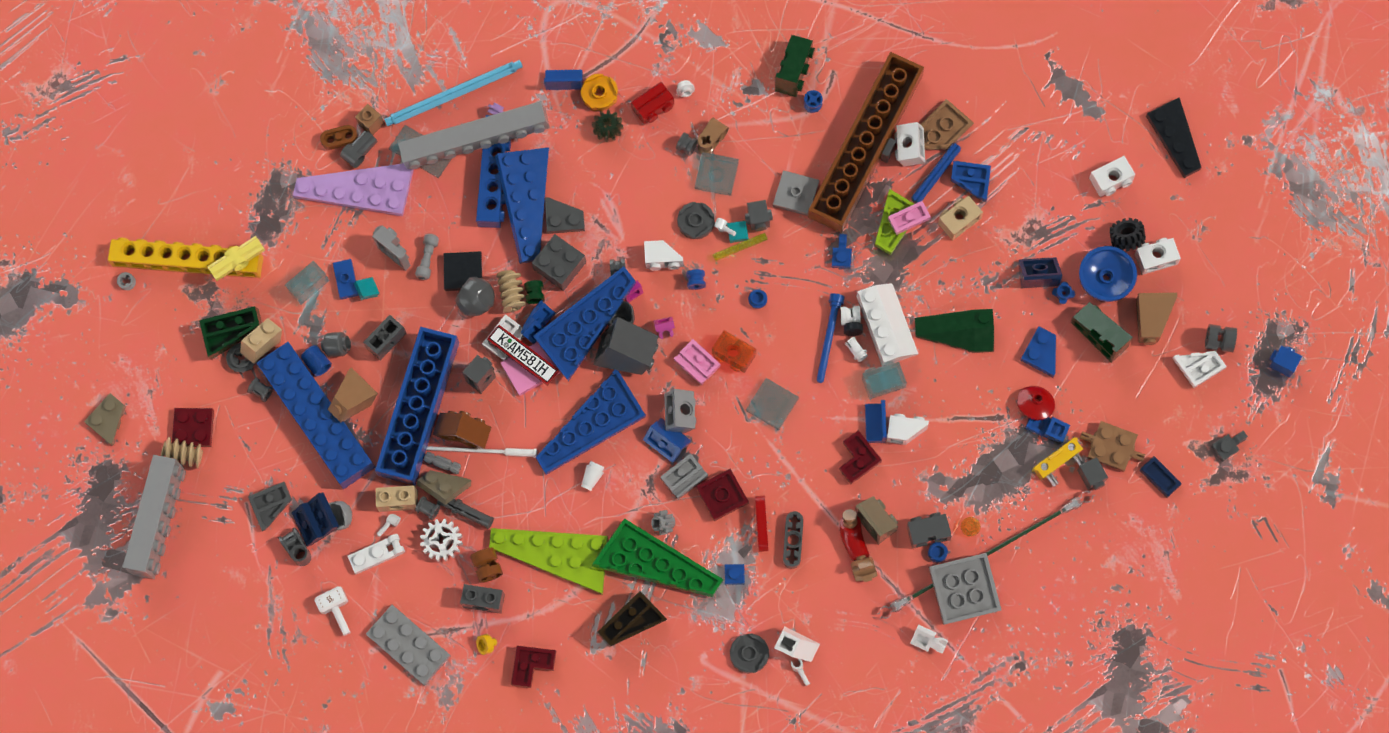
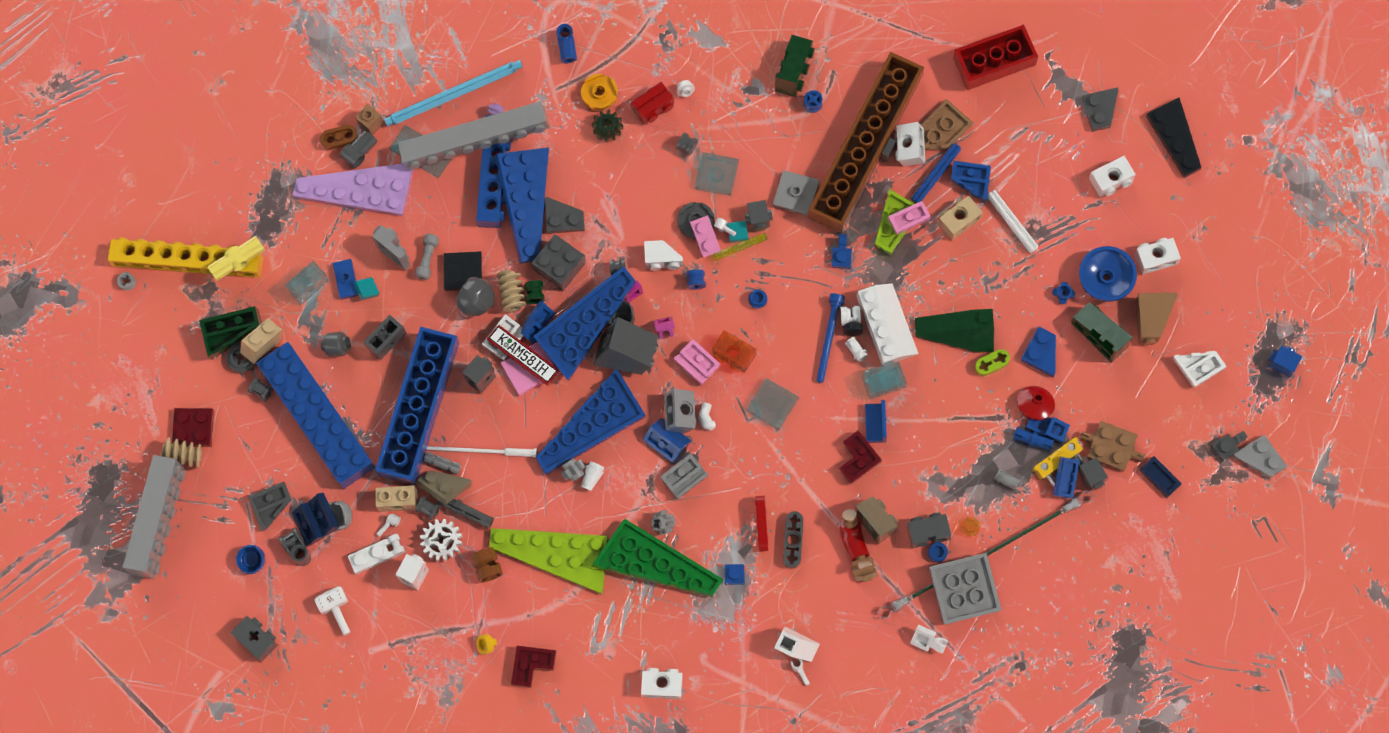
dark tan wing [84,393,126,446] -> none
blue piece [301,345,332,376] -> none
medium nougat slope [328,368,378,422] -> none
light grey plate [366,605,451,686] -> none
dark orange brick [433,411,492,449] -> none
dark grey brick [460,584,505,614] -> none
blue panel [544,70,583,90] -> none
dark brown wedge [596,591,667,647] -> none
dark red plate [696,468,749,521] -> none
medium nougat piece [698,118,729,155] -> none
dark grey tile [730,634,769,674] -> none
white slope [886,414,929,445] -> none
dark blue slope [1019,257,1062,288] -> none
black tyre [1109,218,1146,251] -> none
dark grey wheel [1205,324,1237,353] -> none
none -> dark grey brick [230,616,278,662]
none -> blue hair [236,545,266,574]
none -> white brick [396,554,429,590]
none -> blue piece [556,24,577,64]
none -> light grey gear [561,458,585,482]
none -> white brick [641,668,683,699]
none -> bright pink plate [690,215,721,258]
none -> white arm [698,402,716,431]
none -> red brick [953,24,1038,90]
none -> lime beam [975,349,1010,377]
none -> white axle [987,190,1038,253]
none -> light grey pin [994,469,1020,490]
none -> blue pin [1013,427,1054,451]
none -> blue plate [1053,457,1080,498]
none -> dark grey wing [1082,87,1118,132]
none -> light grey wing [1233,435,1287,478]

